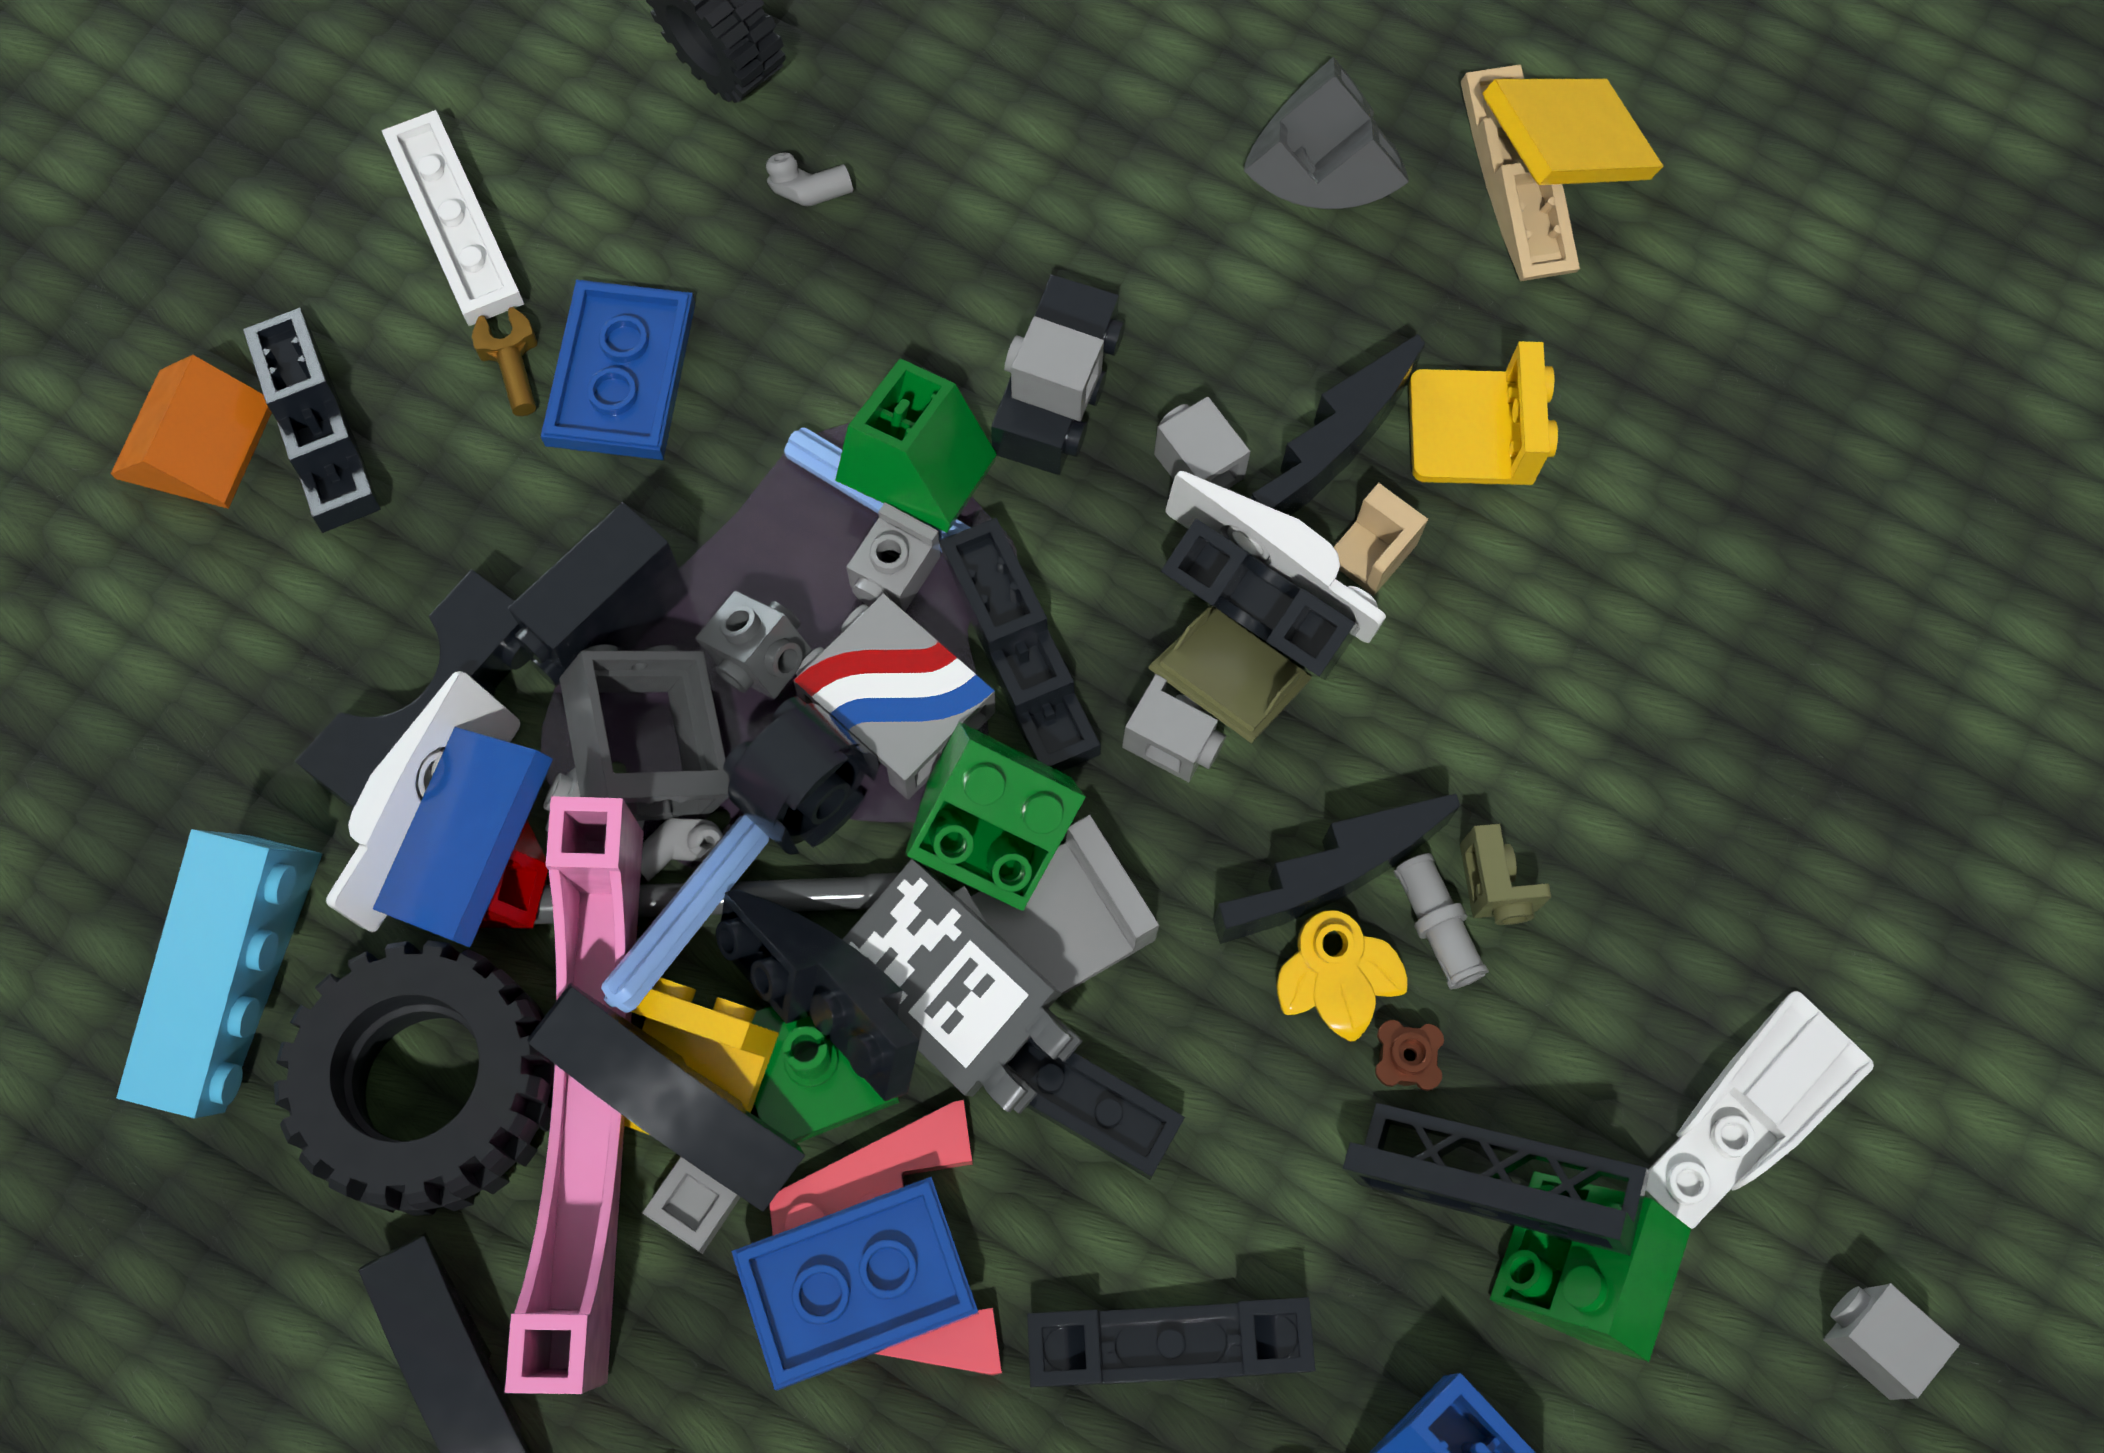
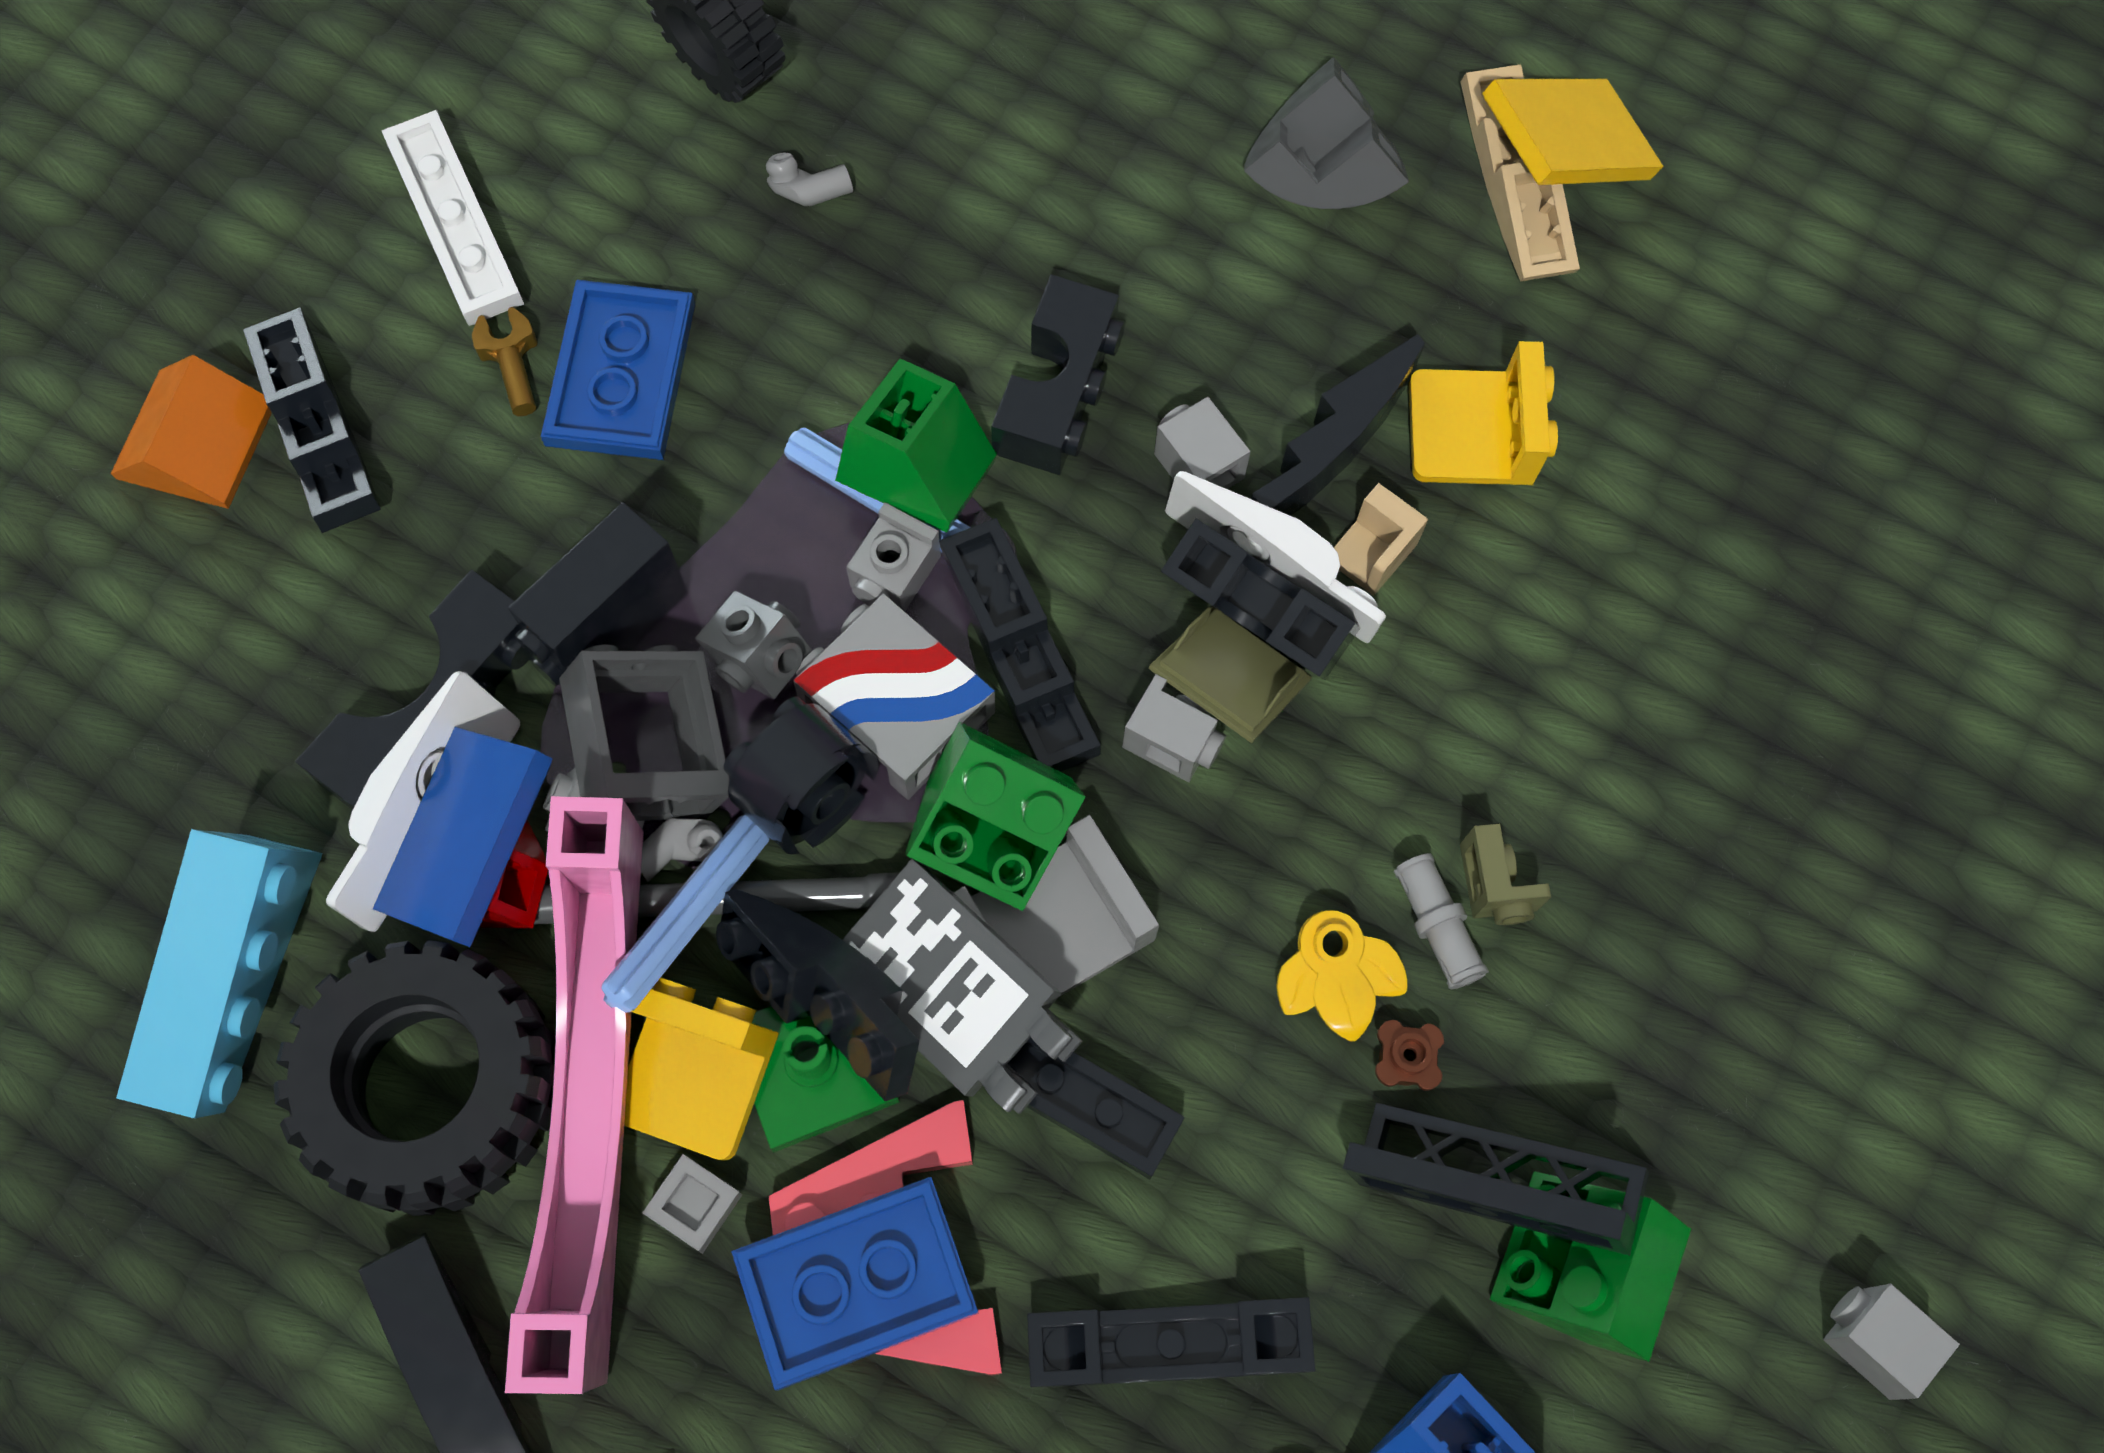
black slope [527,983,805,1212] -> none
light grey brick [1004,316,1104,421] -> none
black slope [1213,793,1460,944] -> none
white piece [1645,991,1874,1229] -> none

